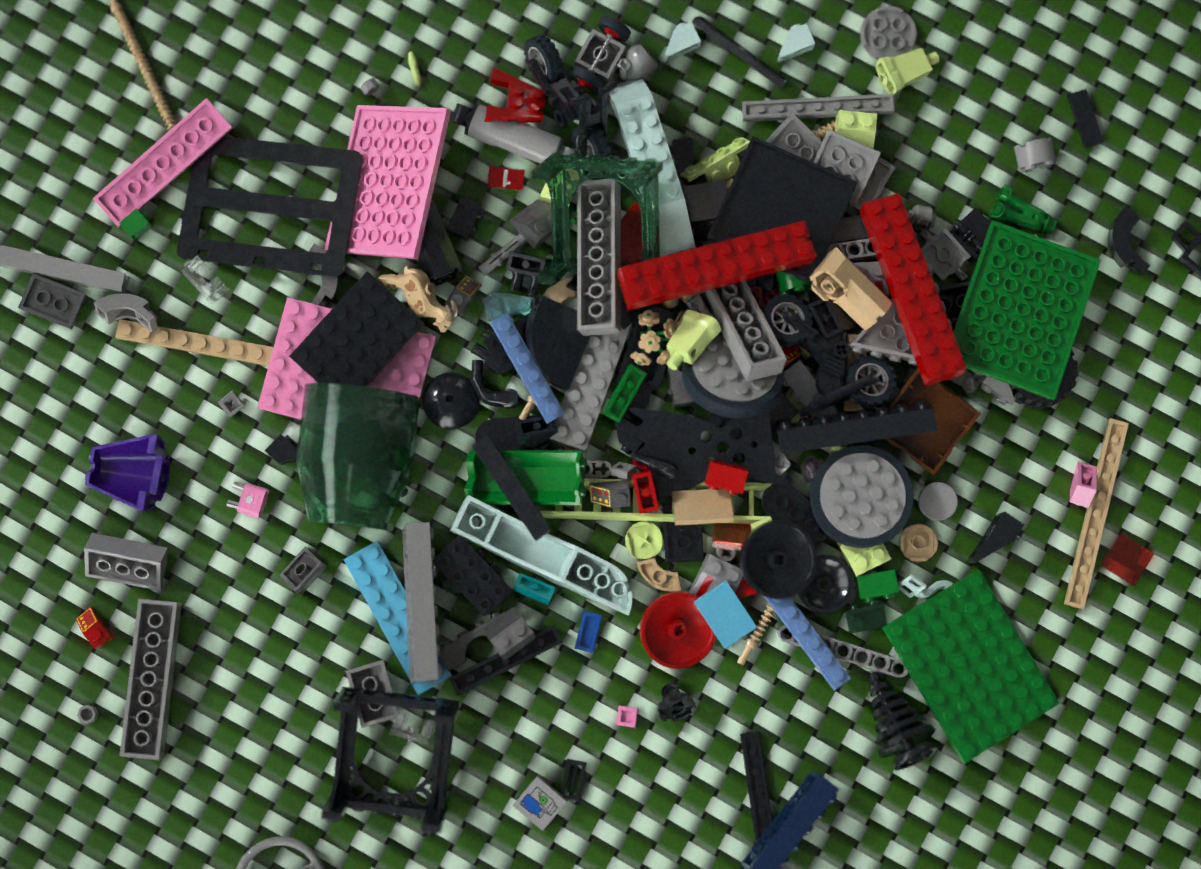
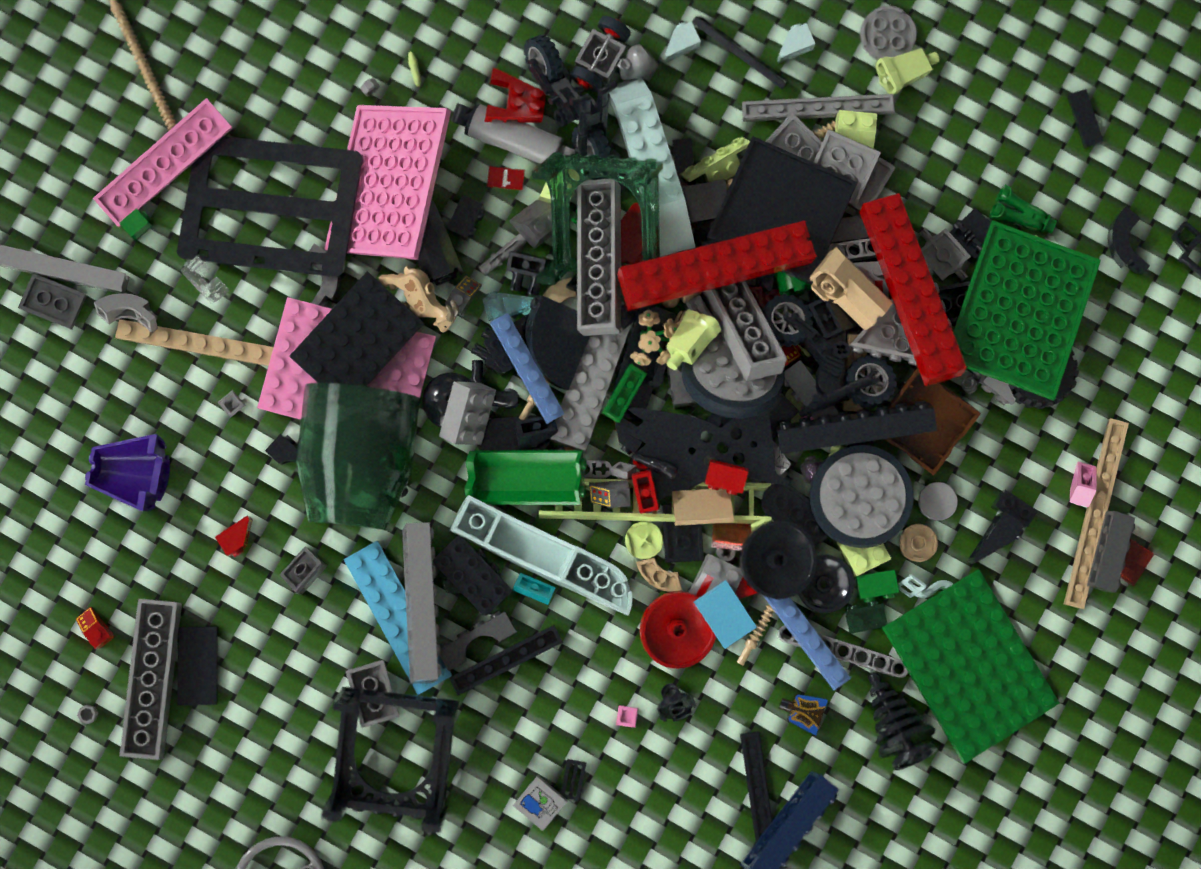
light grey slope [84,533,168,591] -> none
bright pink piece [227,482,269,519] -> none
clear panel [390,710,436,745] -> none
black tile [472,435,552,541] -> none
flat silver slope [482,607,536,661] -> none
blue tile [575,611,602,653] -> none
light grey head [908,205,936,231] -> none
light grey brick [1014,137,1057,173] -> none
none -> black tile [177,627,218,705]
none -> red slope [215,515,252,558]
none -> light grey brick [439,381,496,445]
none -> torso [778,694,828,735]
none -> black brick [991,490,1038,528]
none -> dark grey brick [1087,511,1135,593]

